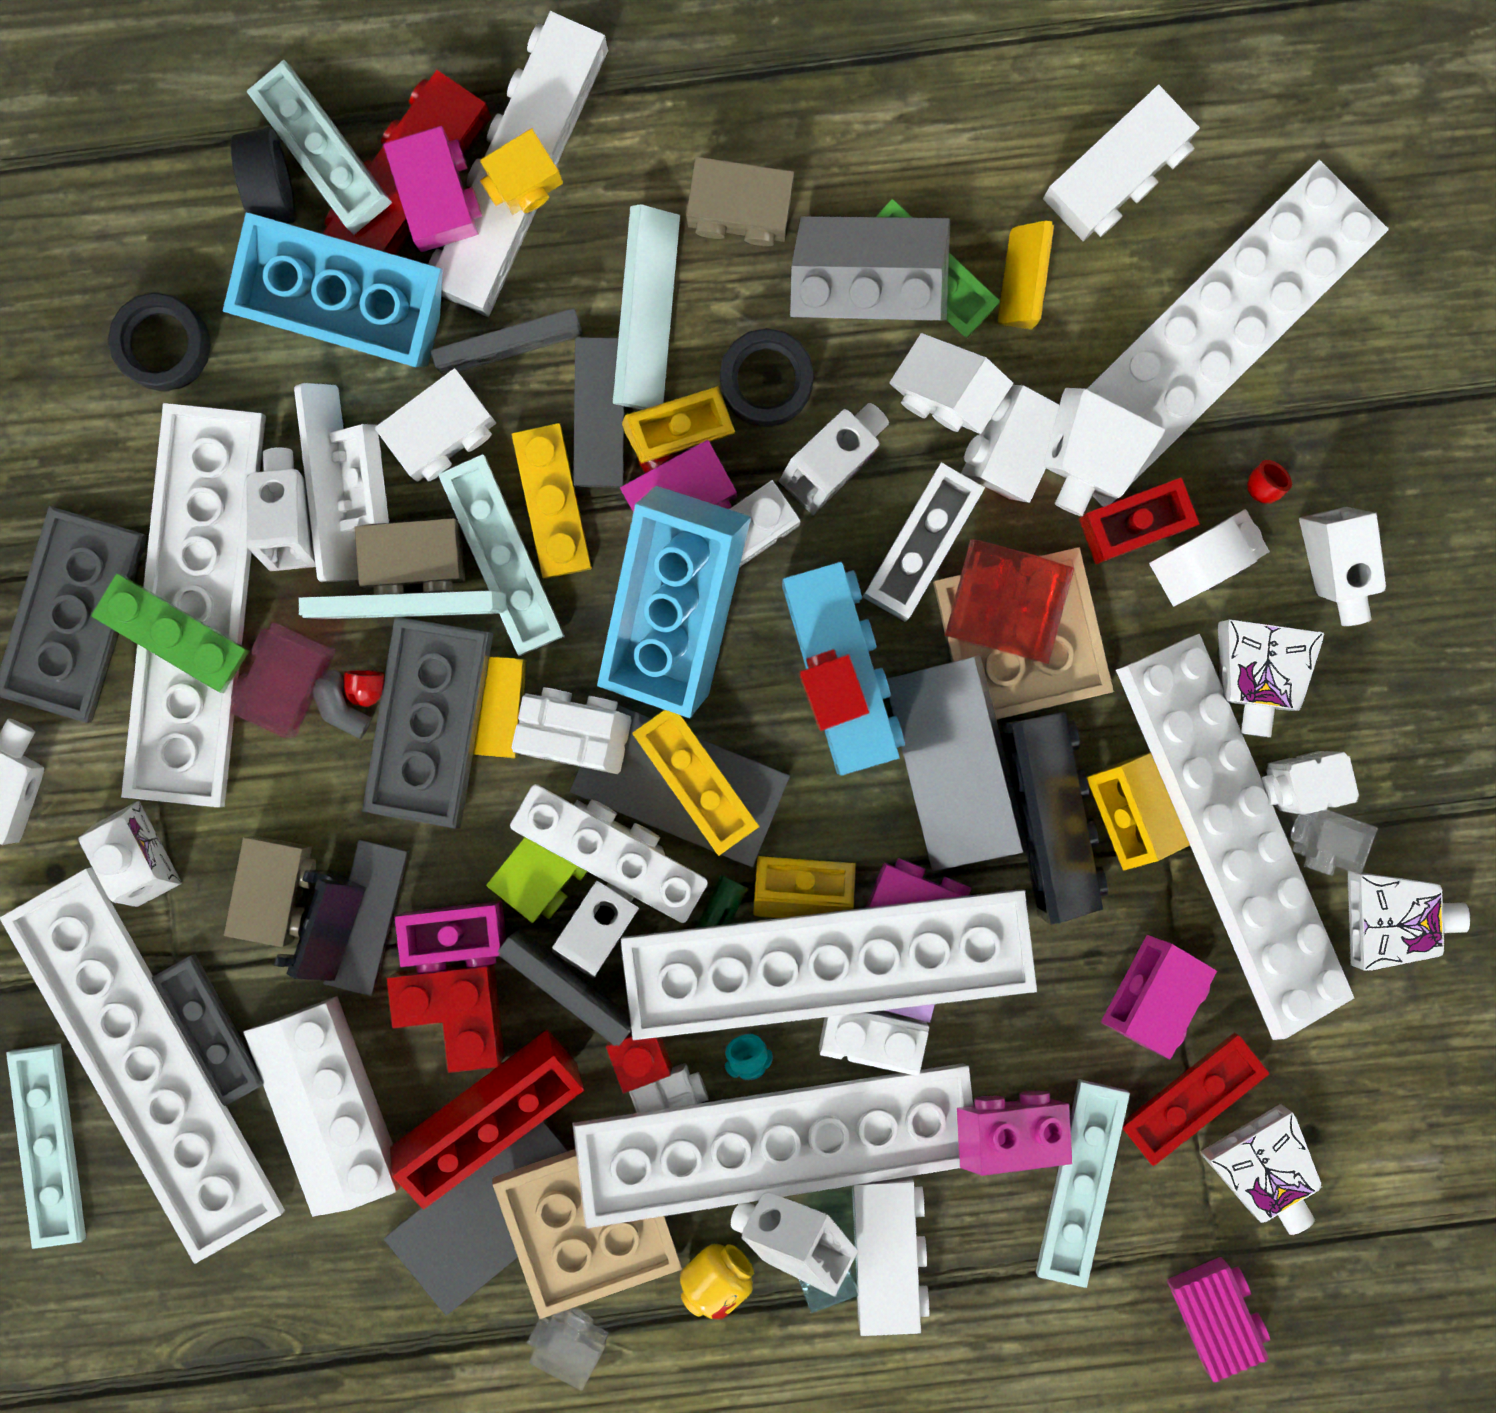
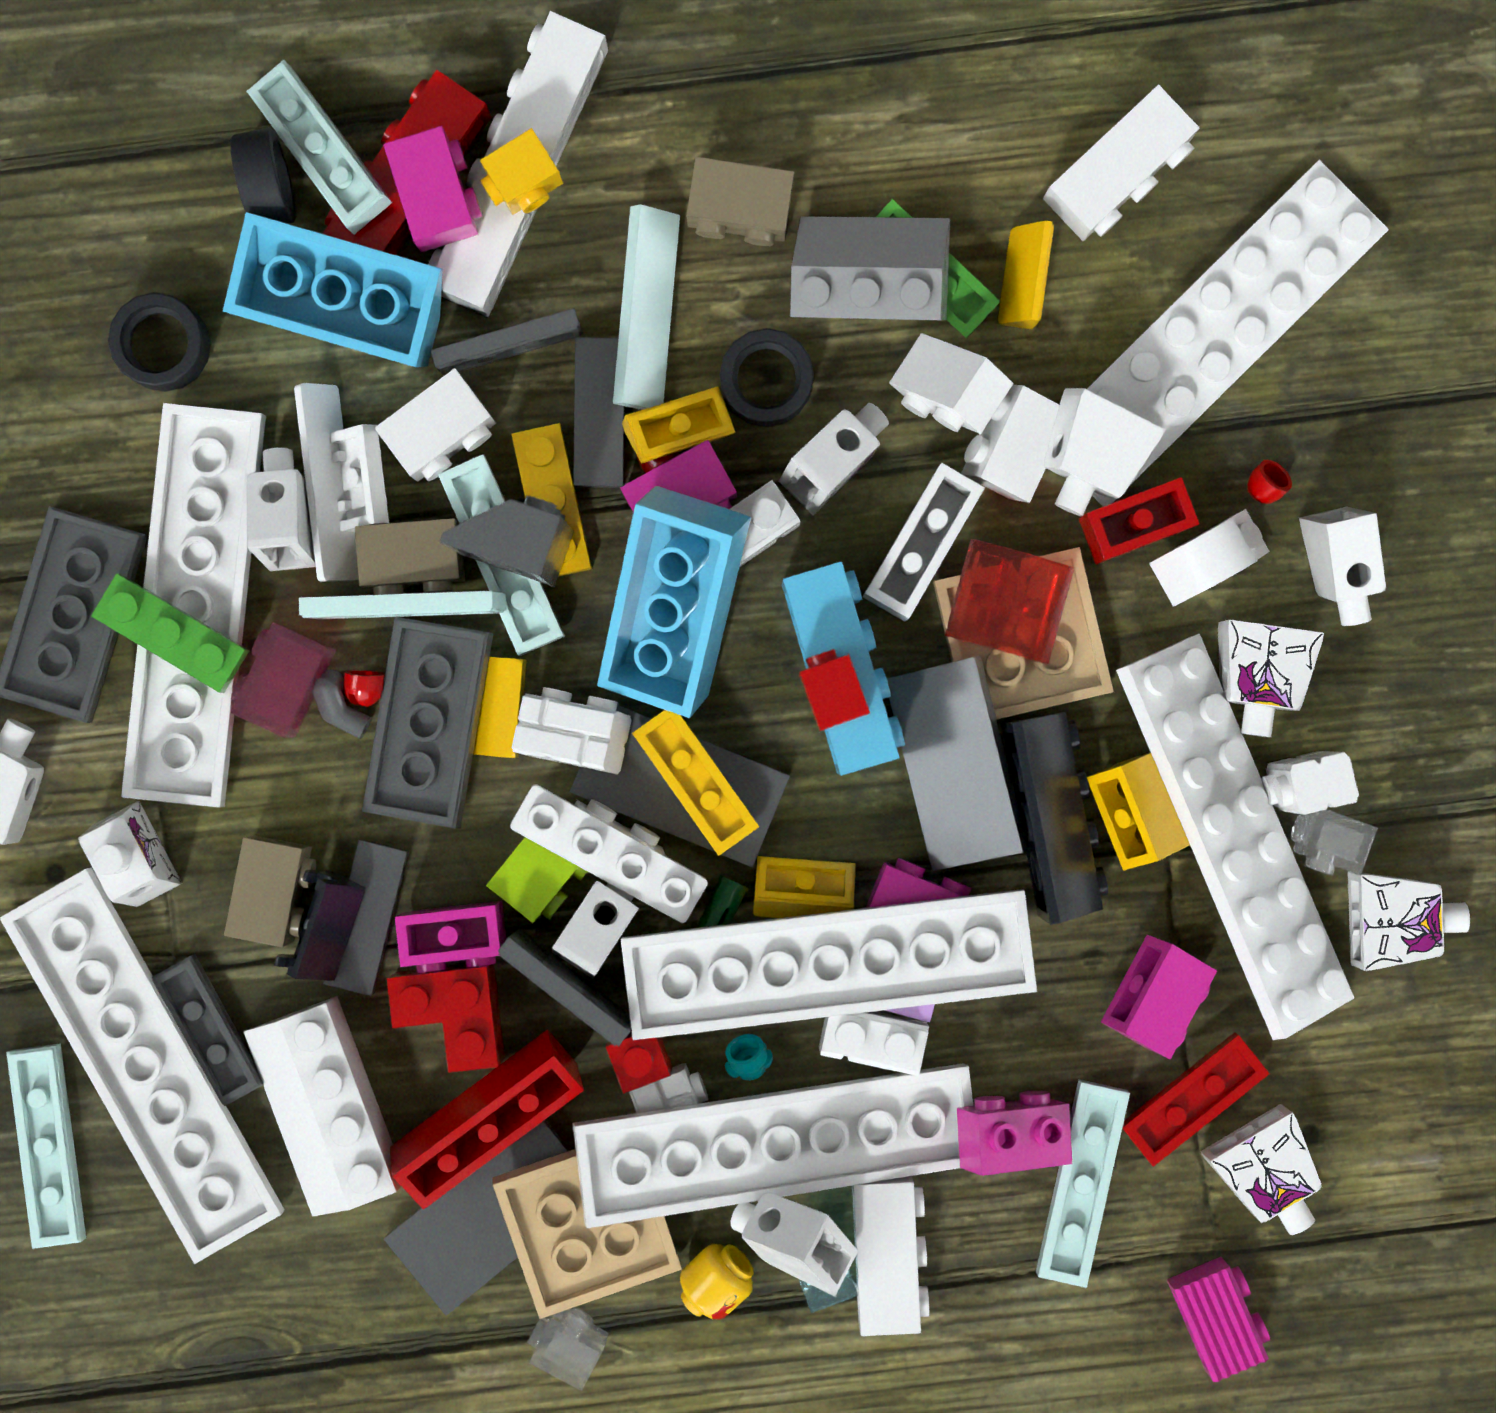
none -> dark grey slope [440,495,574,587]

